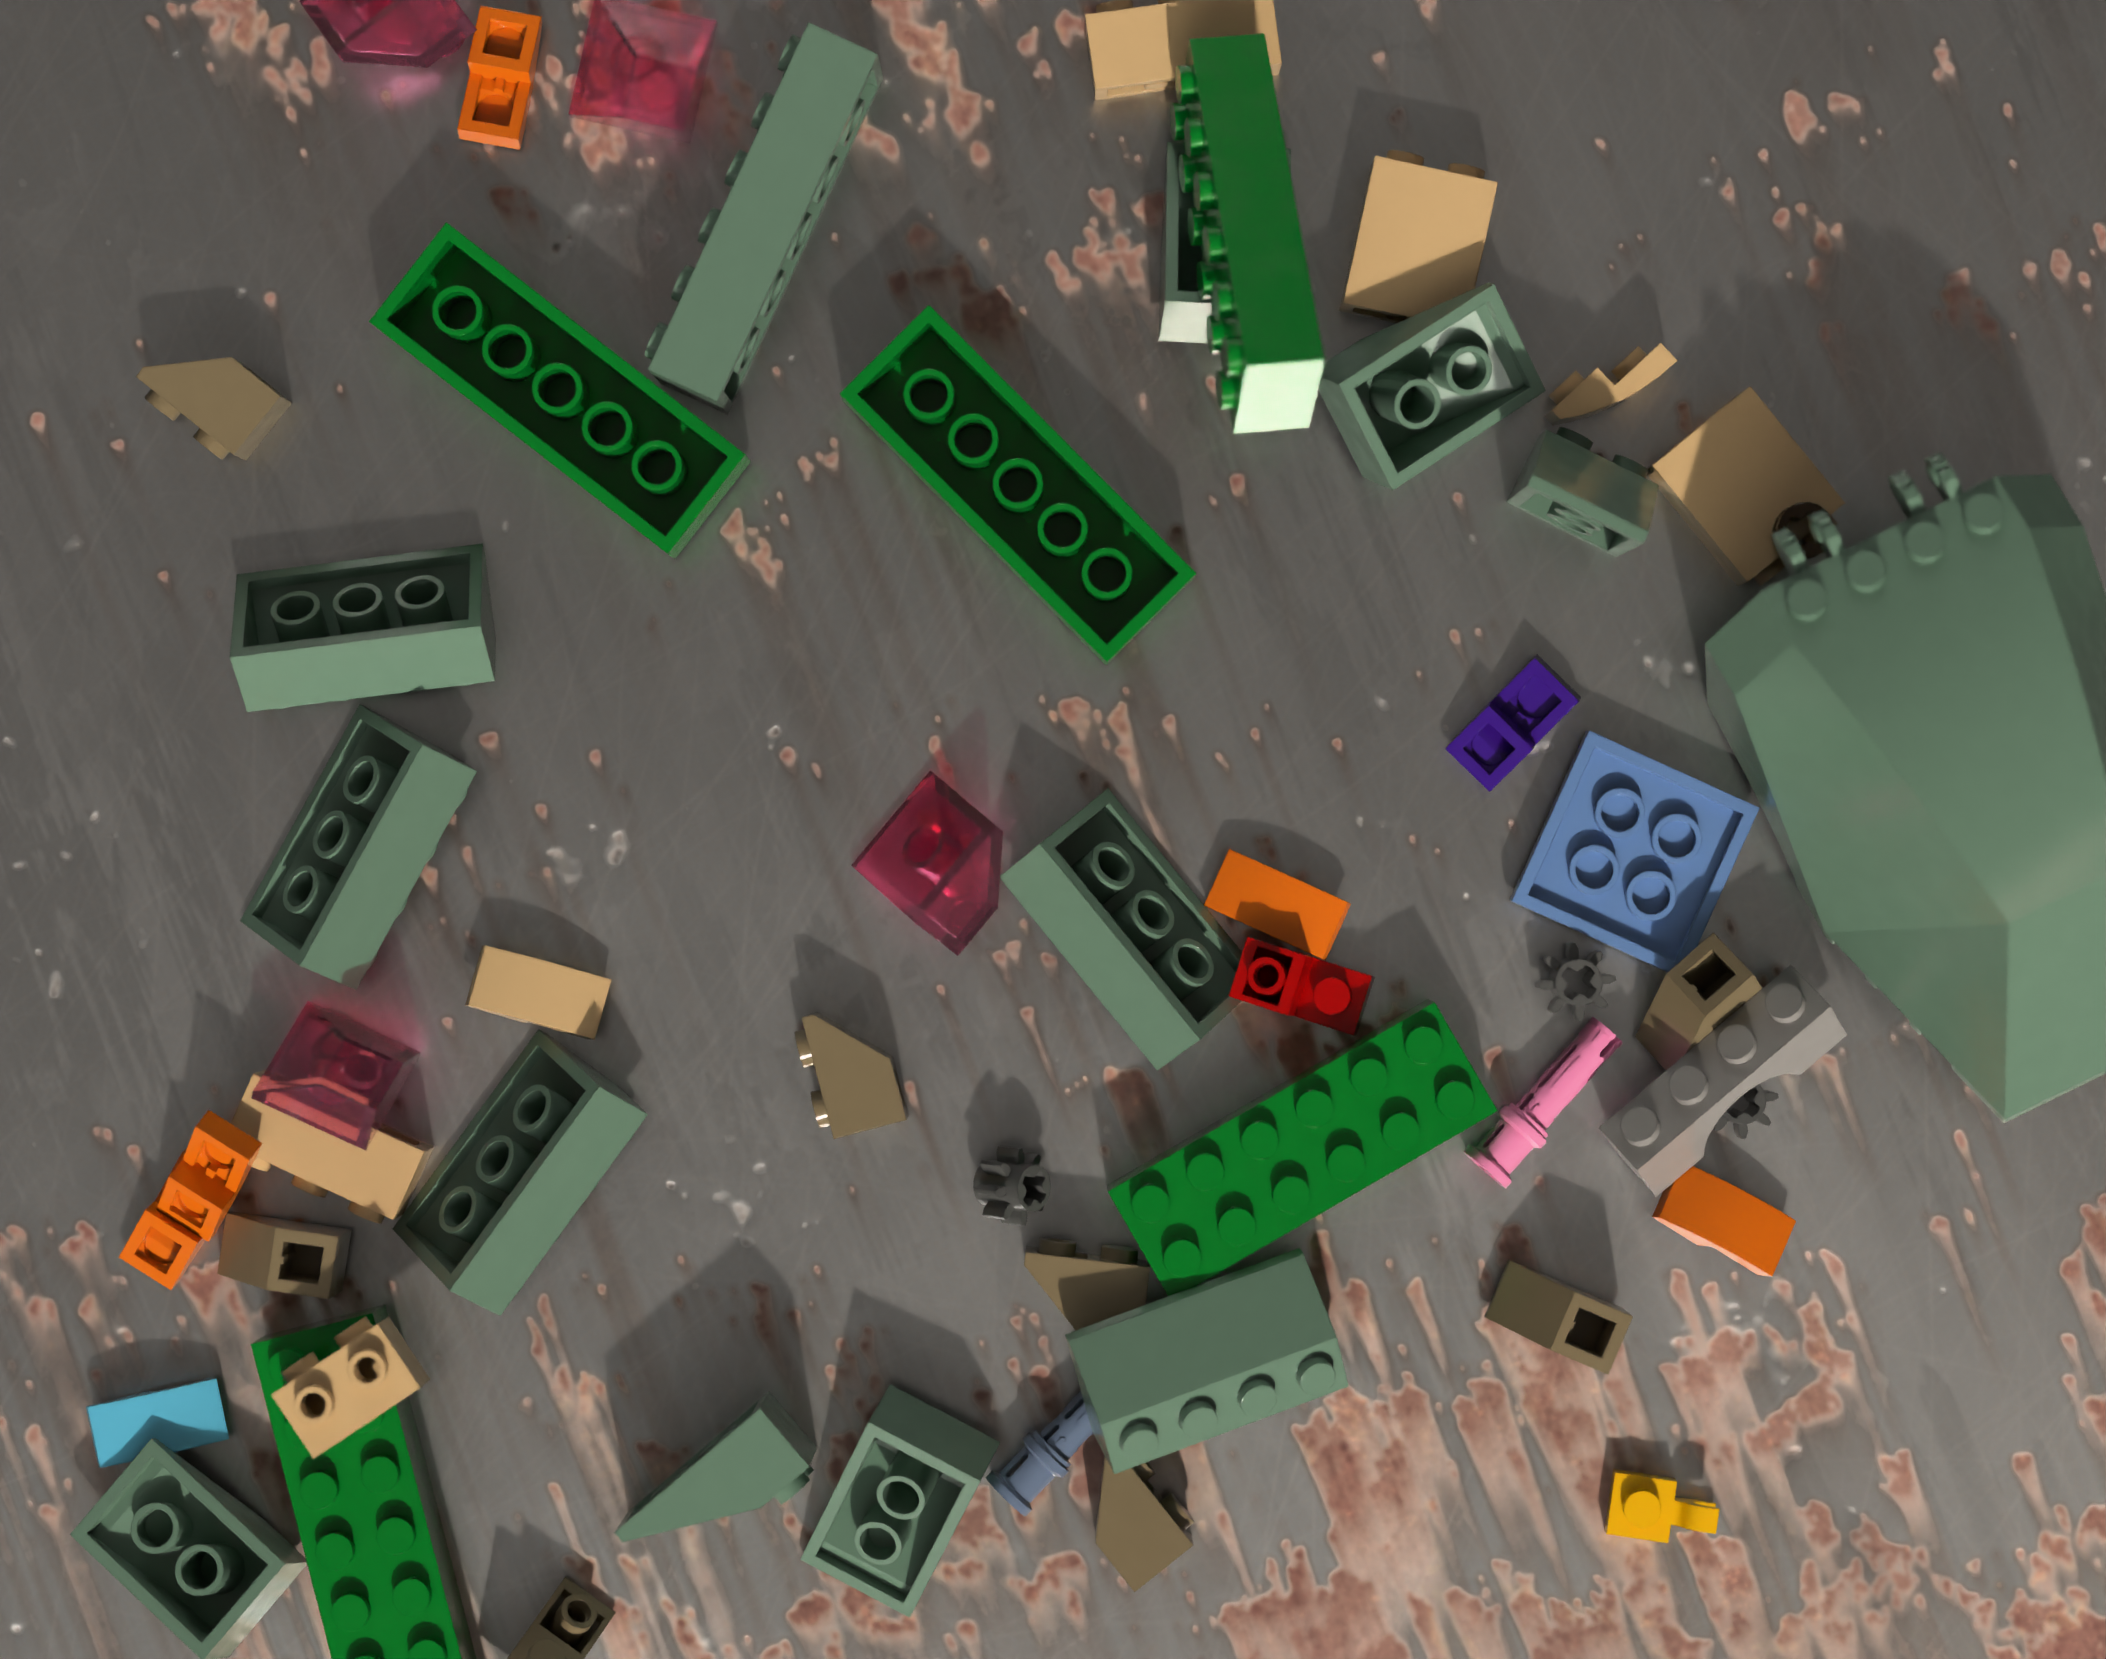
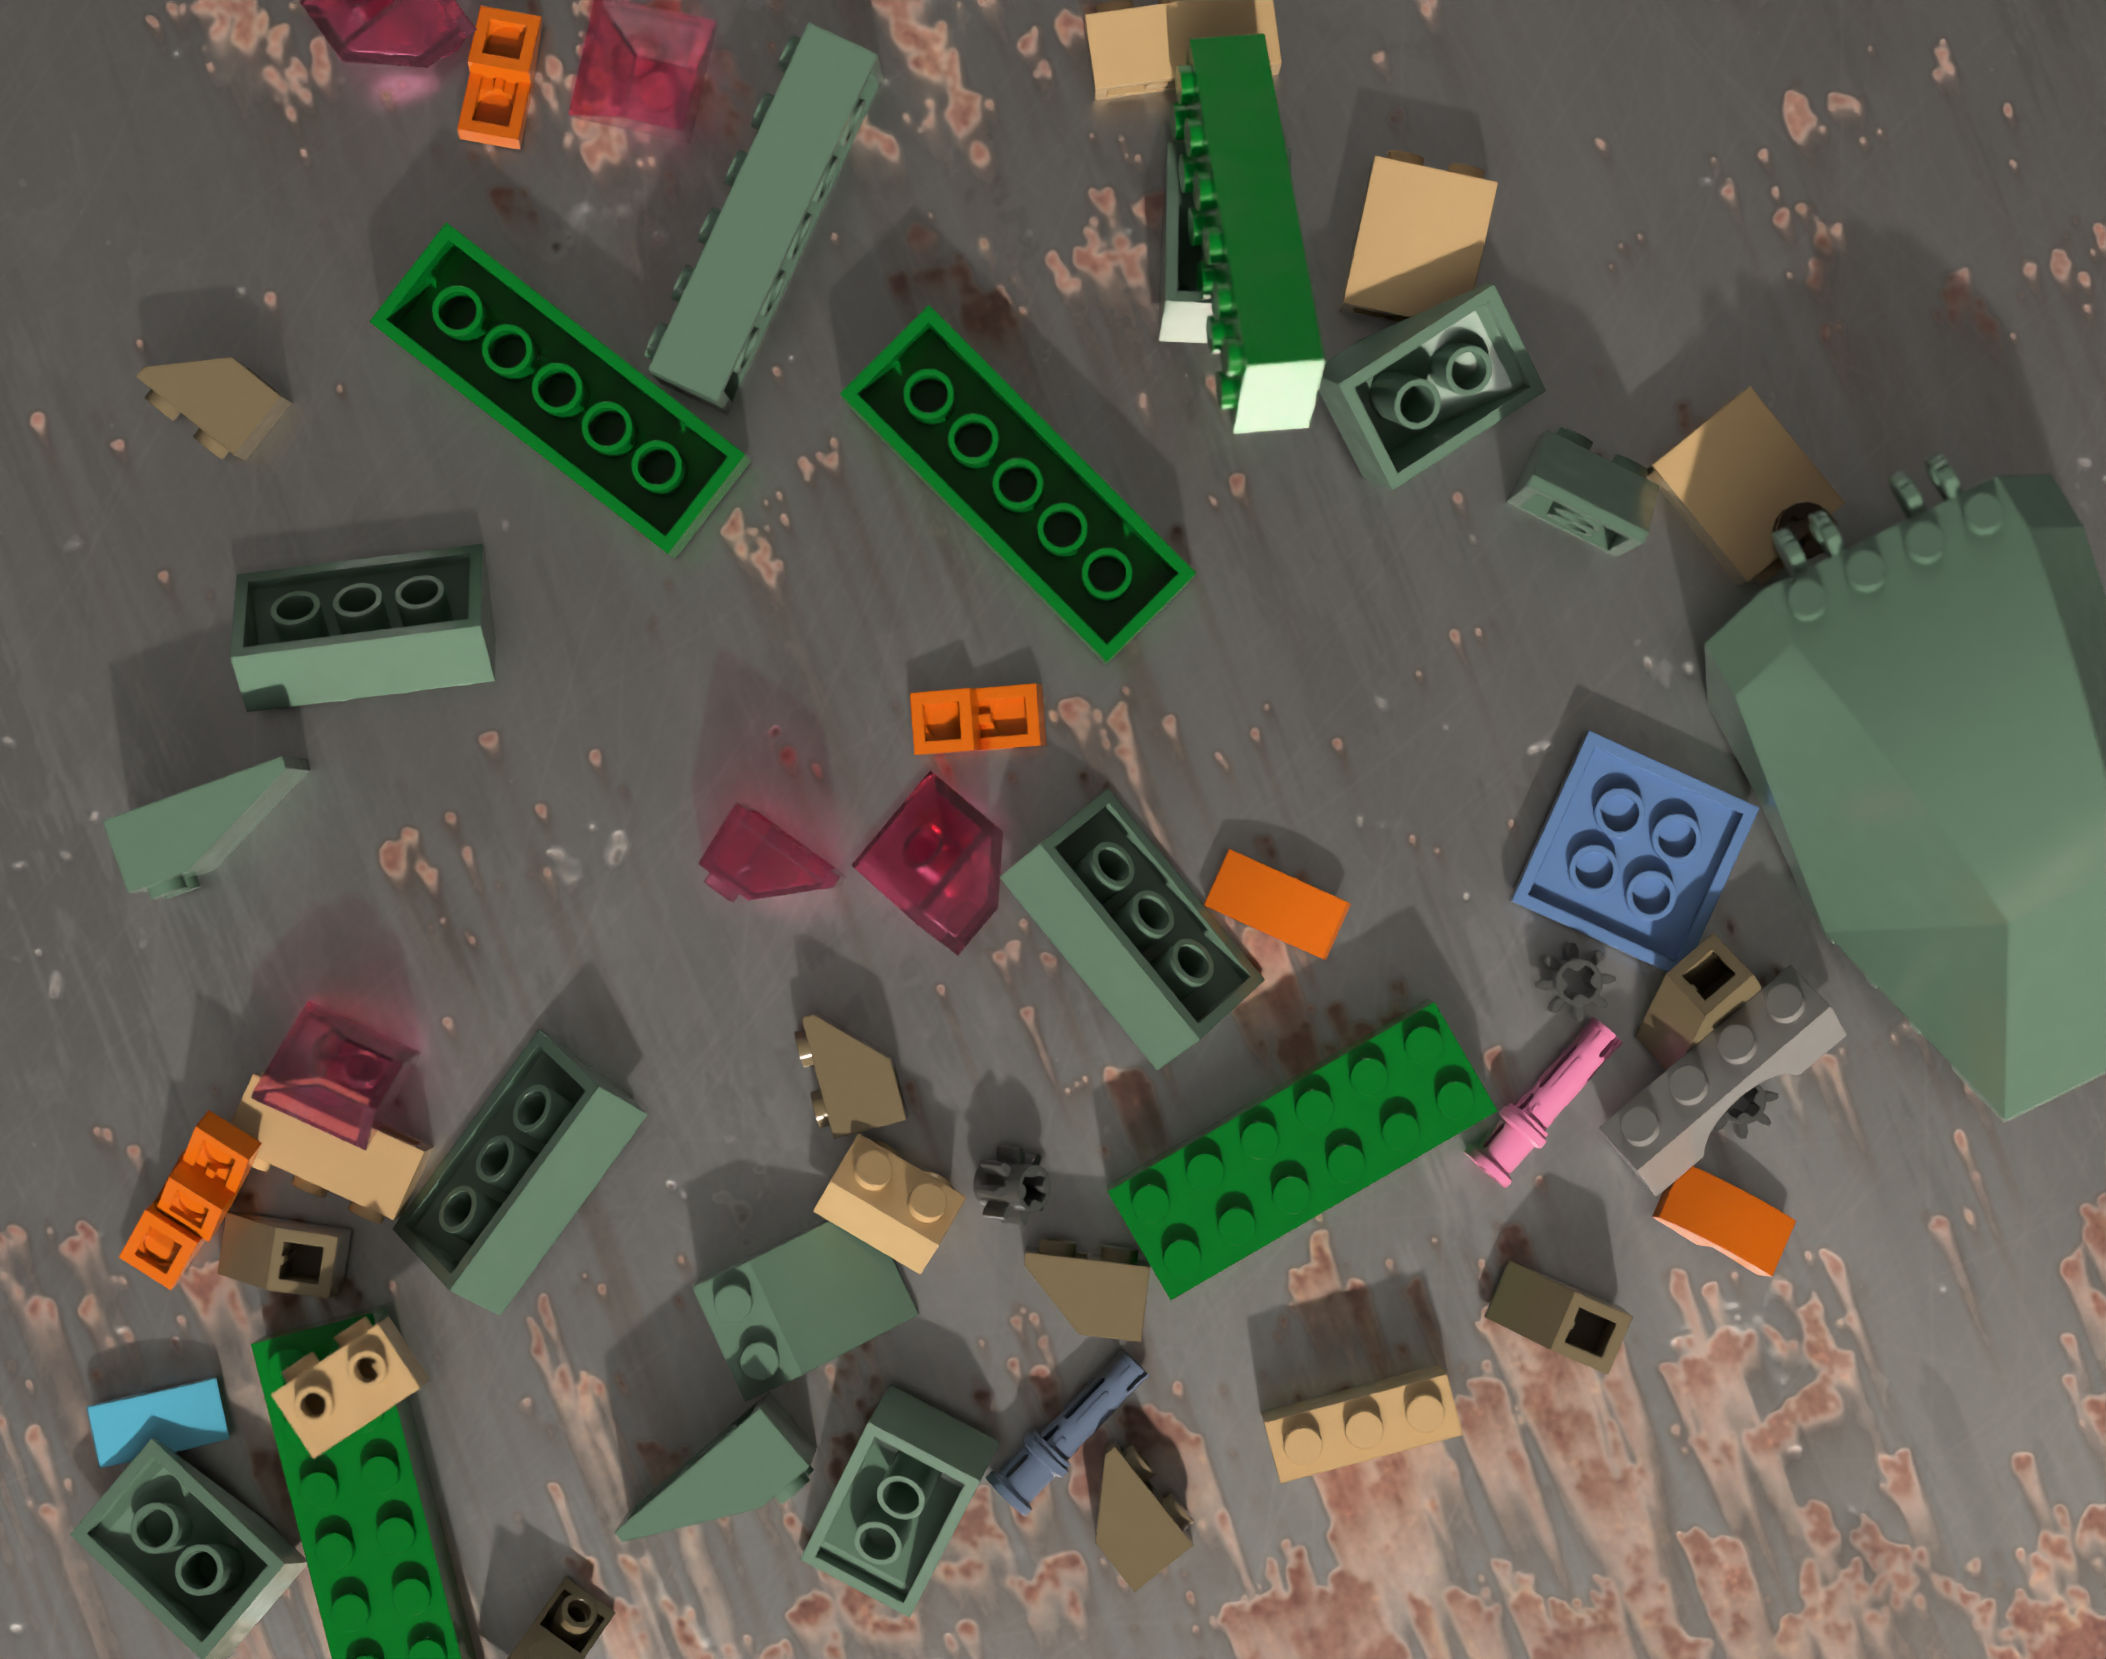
sand green slope [240,704,477,990] -> none
tan slope [465,945,611,1040] -> none
sand green slope [1065,1248,1349,1474] -> none
red slope [1229,937,1375,1036] -> none
dark purple slope [1445,654,1581,792] -> none
tan slope [1545,343,1677,425] -> none
yellow plate [1604,1469,1720,1543] -> none
none -> sand green slope [102,756,310,900]
none -> sand green slope [692,1220,919,1402]
none -> clear pink slope [698,802,847,903]
none -> tan brick [813,1133,967,1274]
none -> orange slope [910,683,1047,755]
none -> tan brick [1261,1364,1463,1484]

